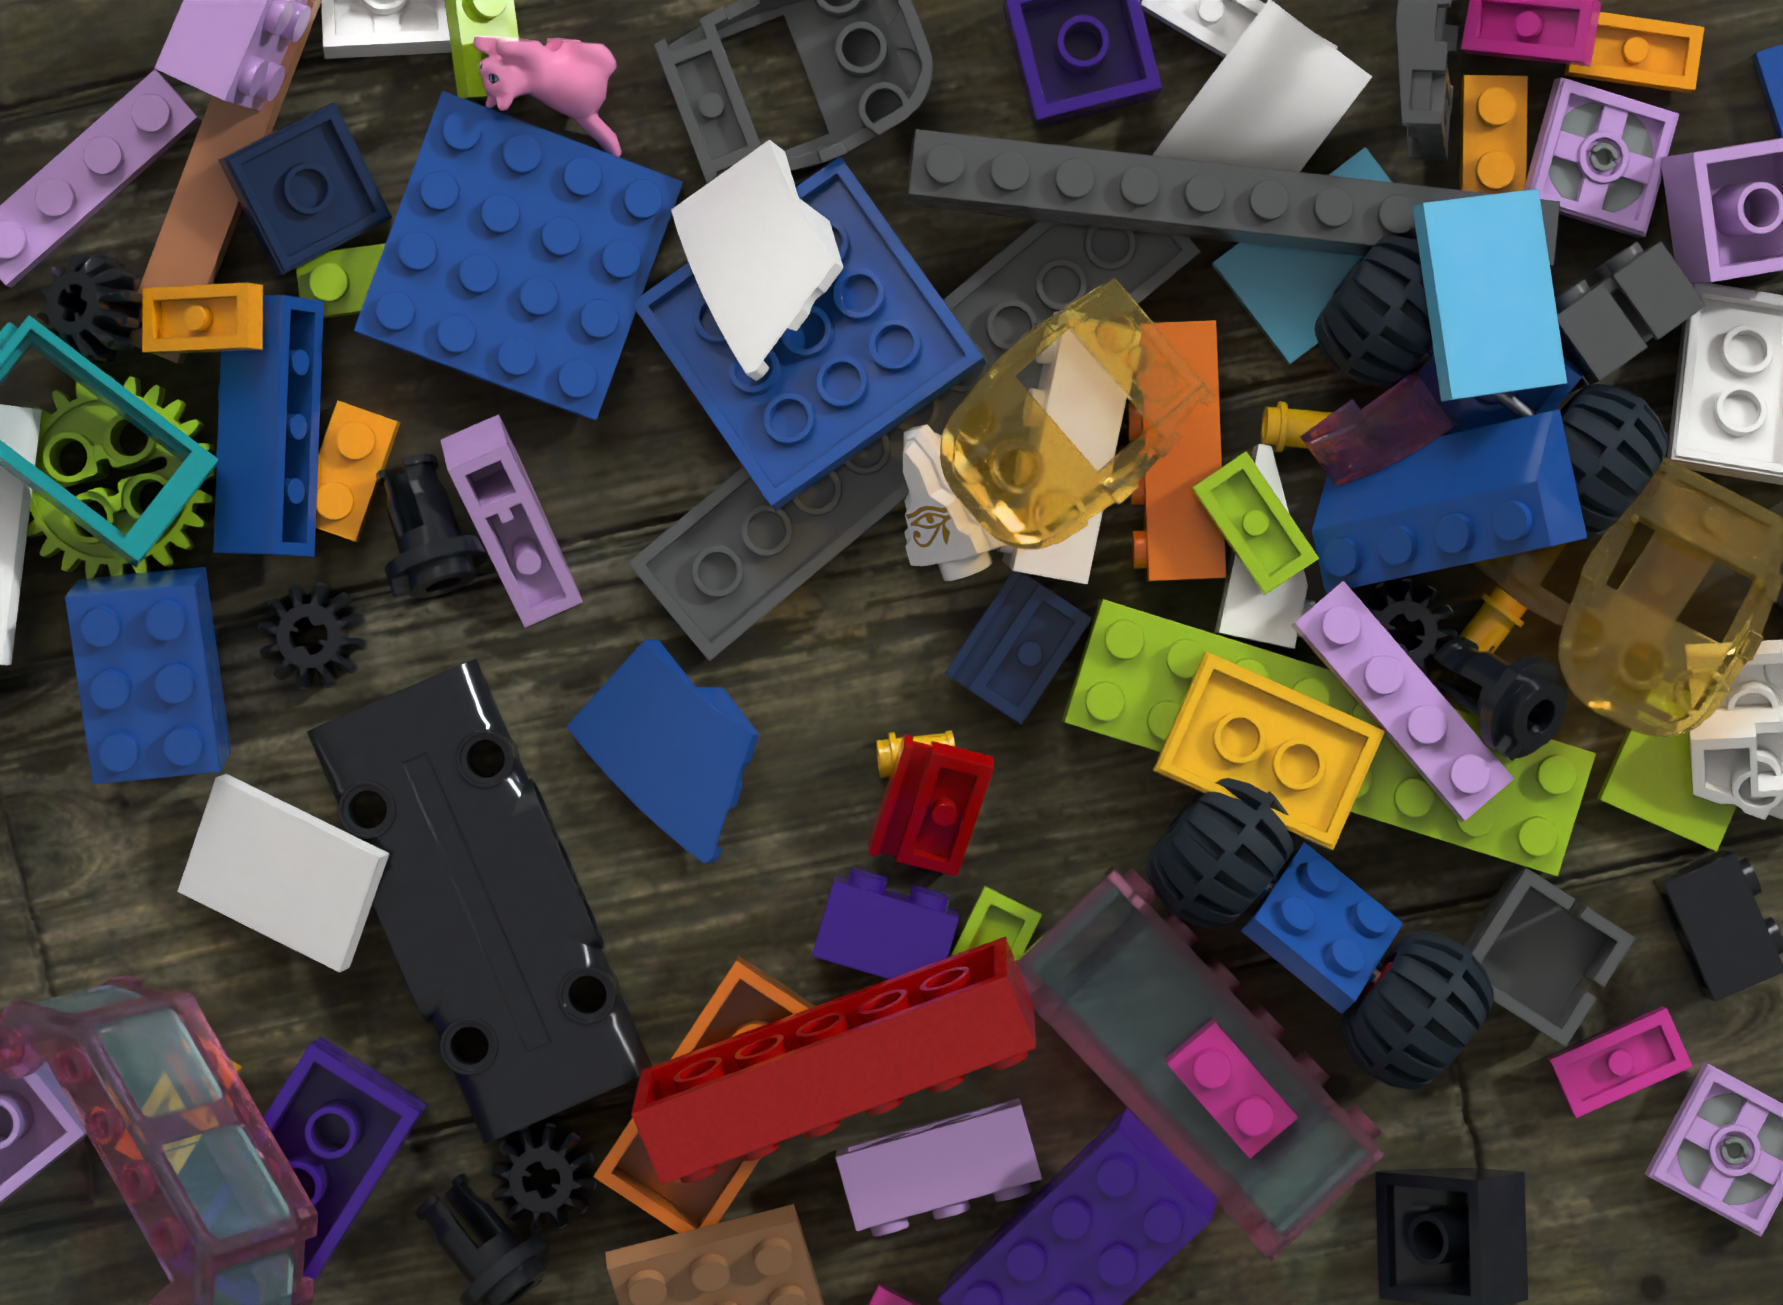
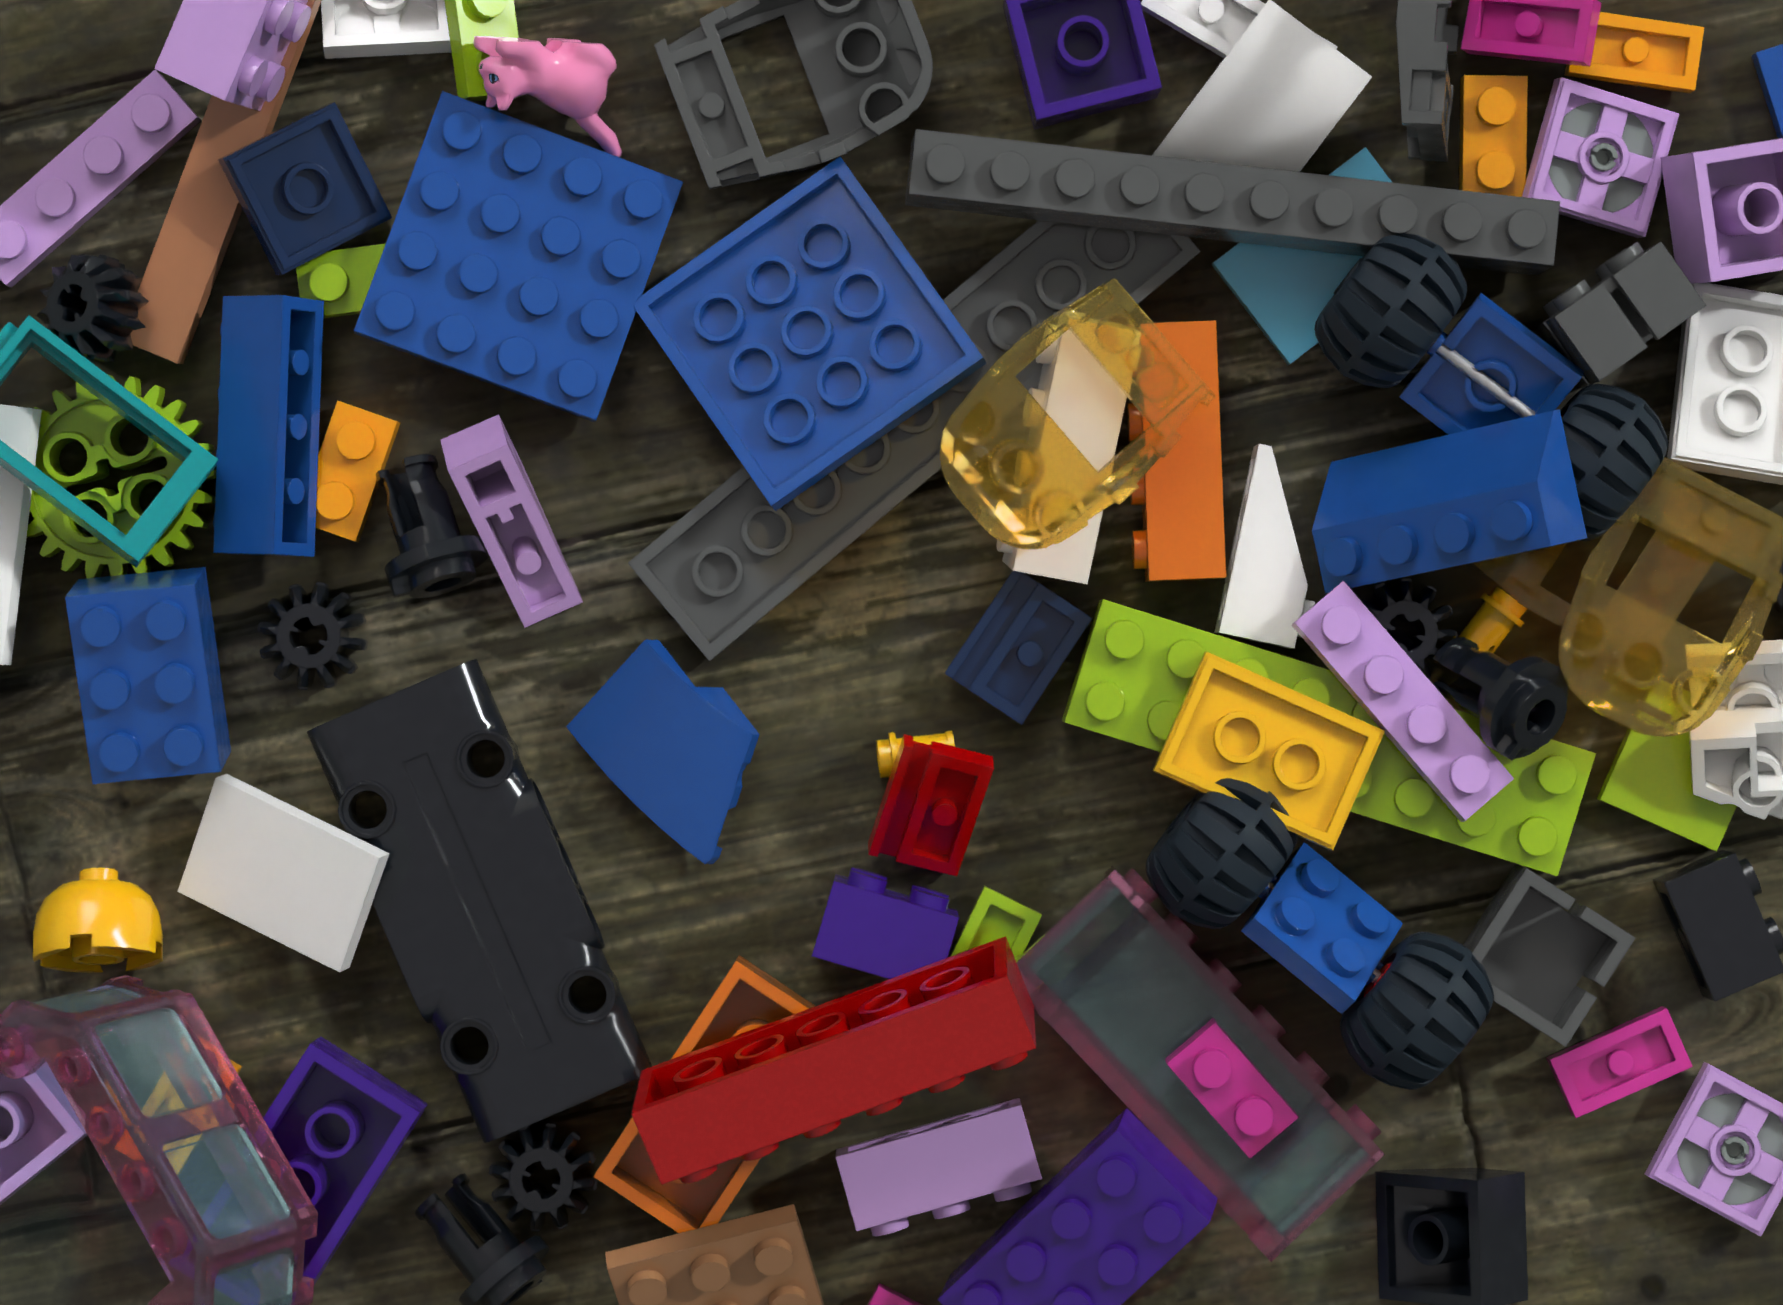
light orange plate [142,282,263,354] -> none
white slope [671,140,844,381] -> none
white rock [903,424,1011,581] -> none
lime plate [1191,451,1319,595] -> none
yellow pin [1261,401,1344,453] -> none
clear pink slope [1300,372,1454,486] -> none
medium azure tile [1412,189,1567,402] -> none
none -> yellow cylinder [33,868,163,973]

